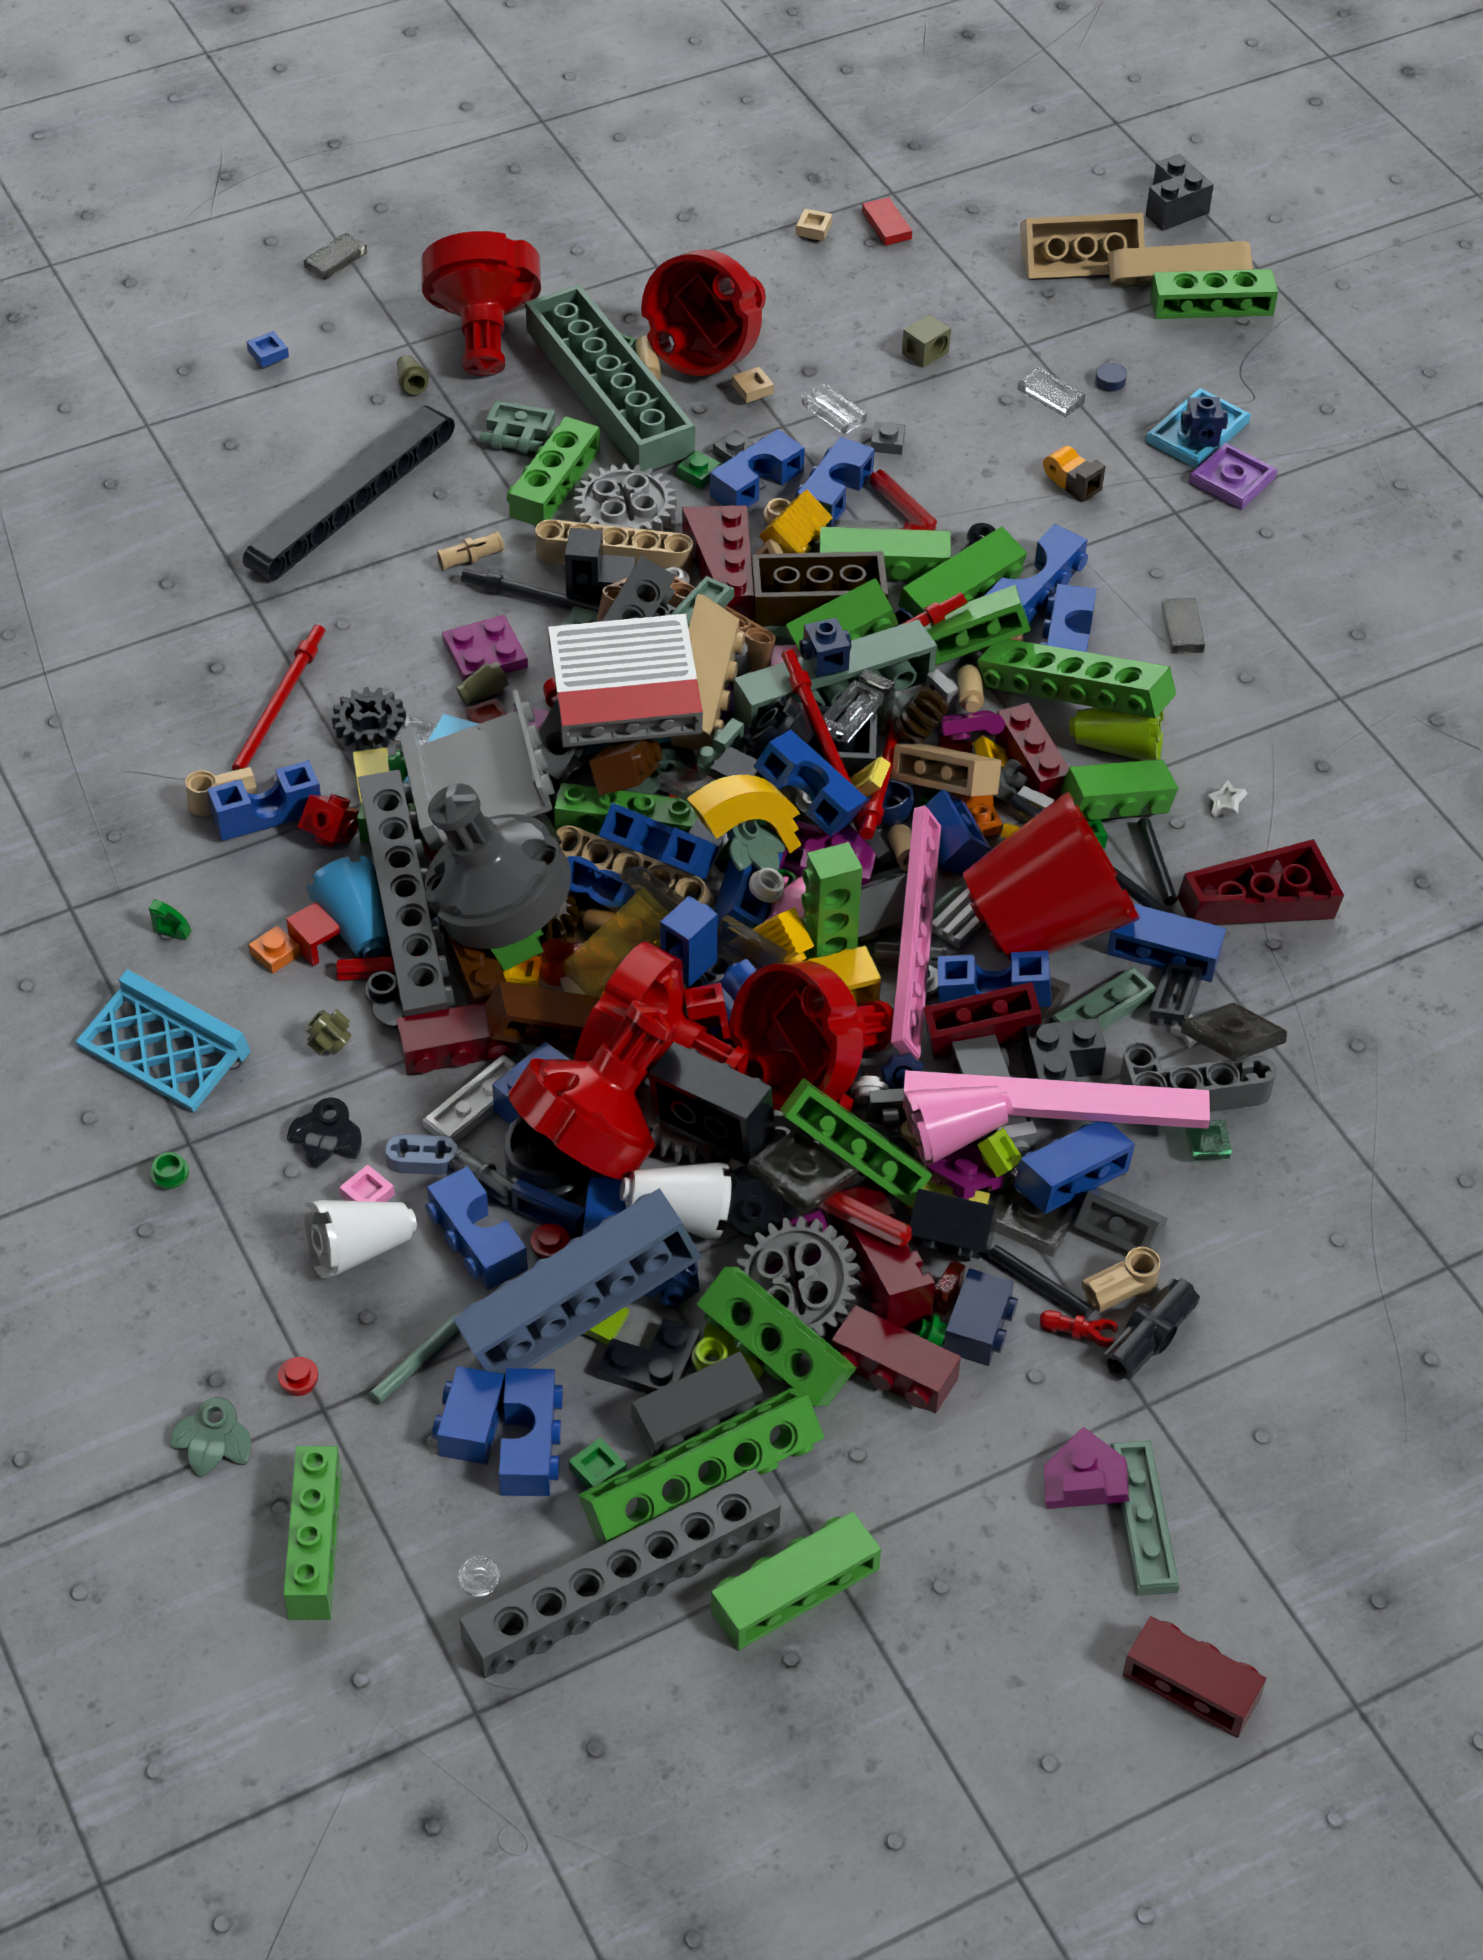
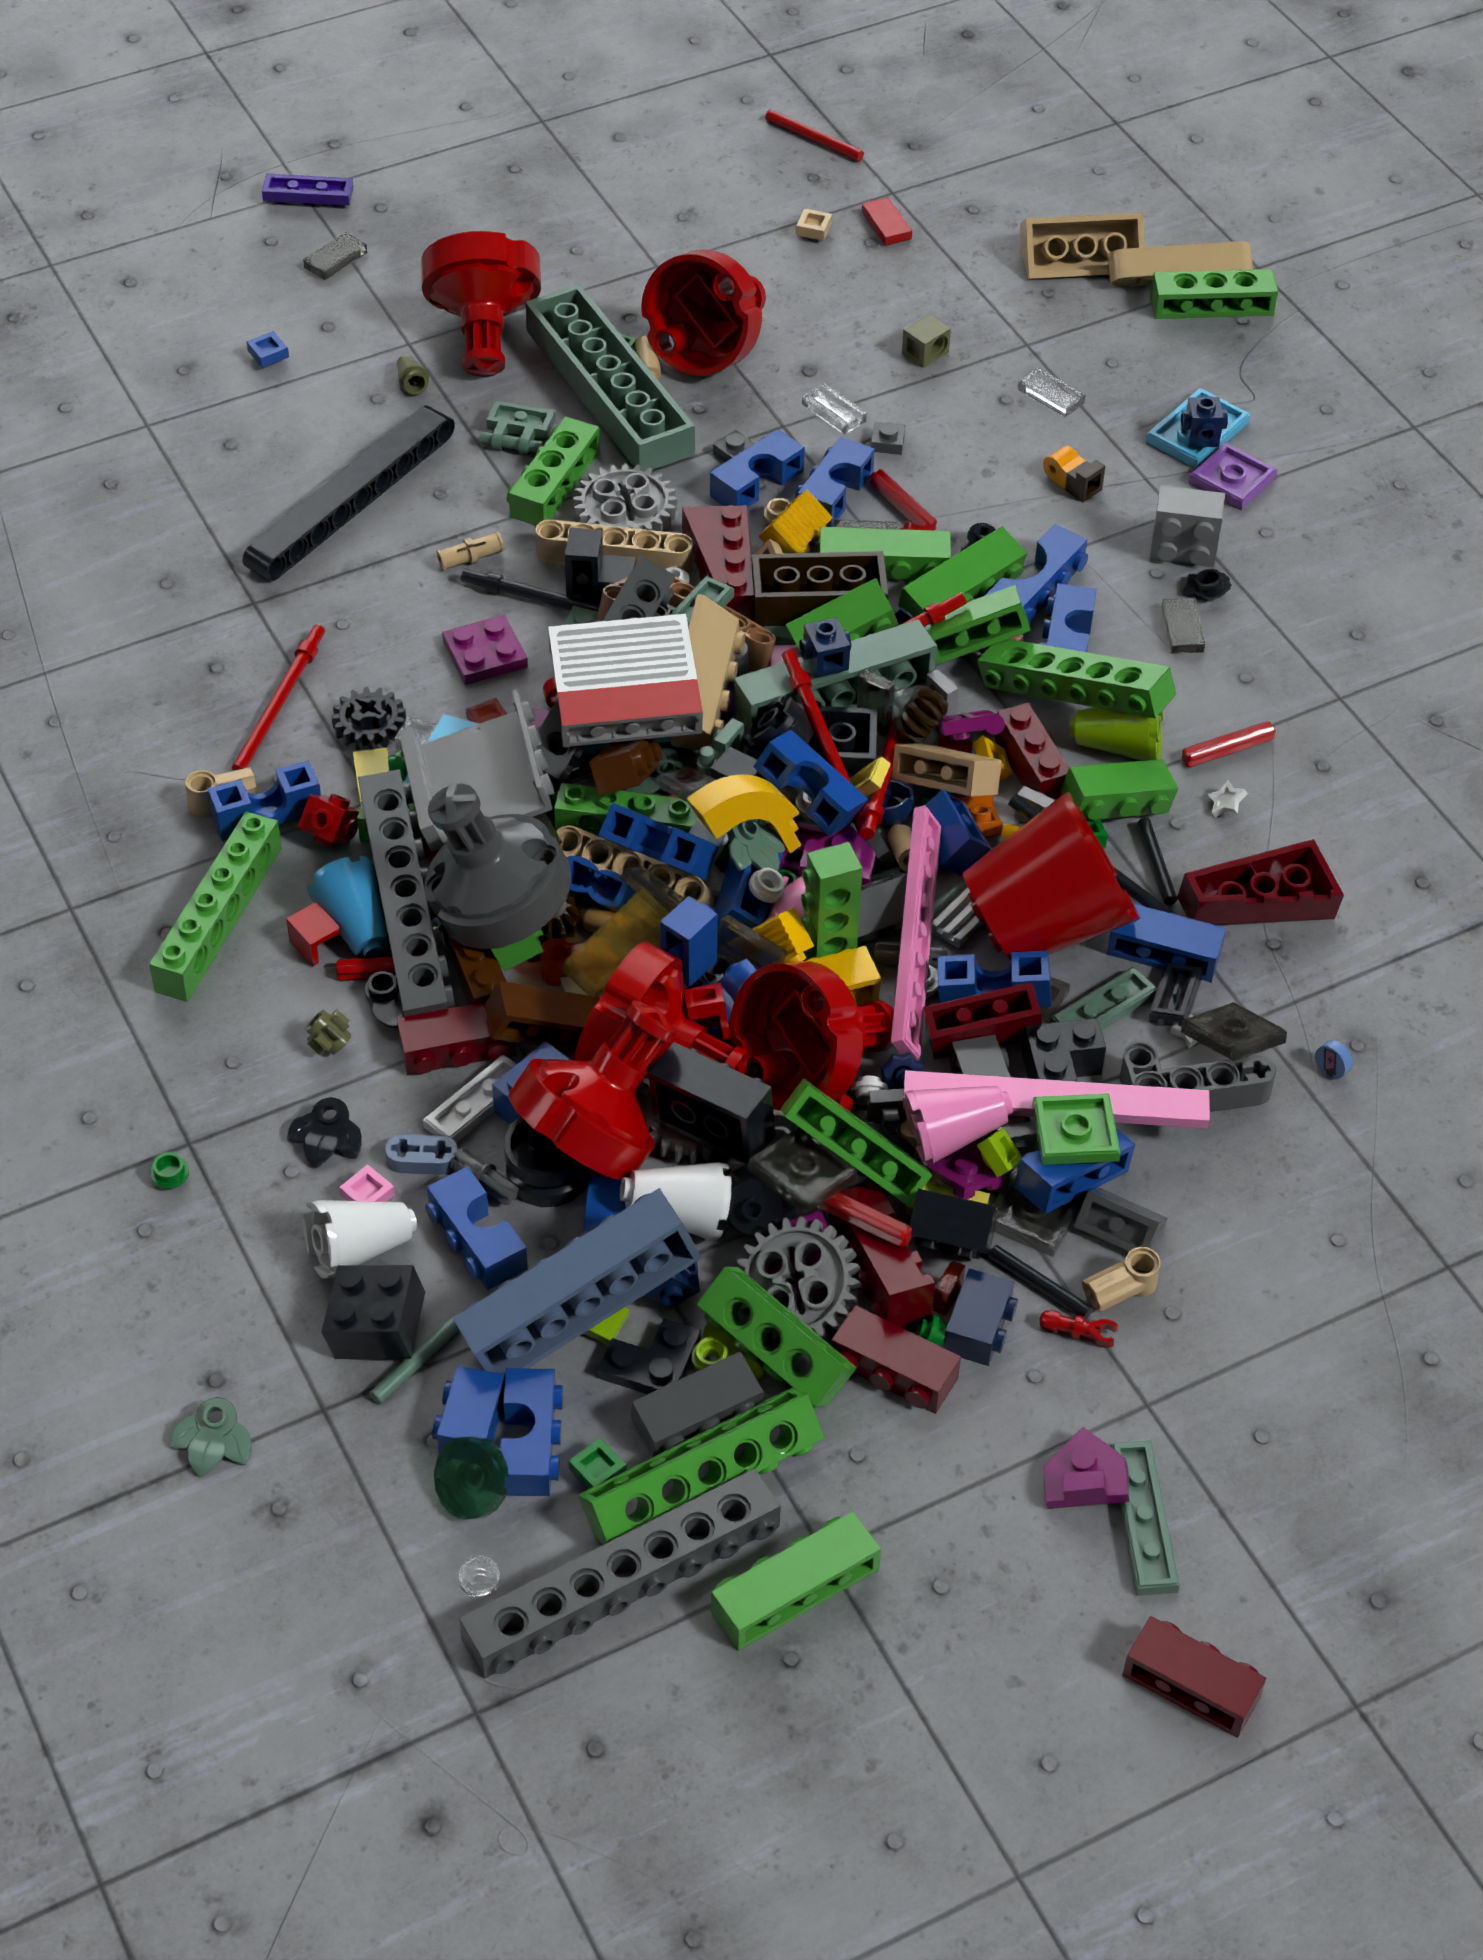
medium azure fence [76,969,251,1113] -> none
green tile [149,899,191,940] -> none
orange plate [249,926,301,974] -> none
red plate [278,1357,319,1396] -> none
bright green brick [284,1446,342,1620] -> none
olive cone [456,662,509,705] -> none
yellow tile [503,956,543,987] -> none
dark blue tile [511,1178,585,1239] -> none
red plate [530,1224,569,1259] -> none
green plate [677,450,721,489] -> none
tan plate [732,367,774,403] -> none
clear tile [823,680,884,743] -> none
tan cylinder [957,665,984,713] -> none
dark grey tile [994,759,1028,803] -> none
tile [1095,363,1127,391] -> none
black piece [1102,1278,1200,1380] -> none
black brick [1145,154,1214,231] -> none
clear green plate [1186,1119,1232,1161] -> none
none -> bright green brick [149,811,282,1002]
none -> dark purple plate [262,173,354,206]
none -> black brick [321,1265,425,1359]
none -> clear green tile [434,1436,509,1520]
none -> red bar [765,109,864,162]
none -> bright green tile [1032,1093,1121,1165]
none -> light grey brick [1150,485,1225,567]
none -> red axle [1181,721,1276,768]
none -> black animal [1183,569,1232,600]
none -> medium blue tile [1315,1040,1353,1079]

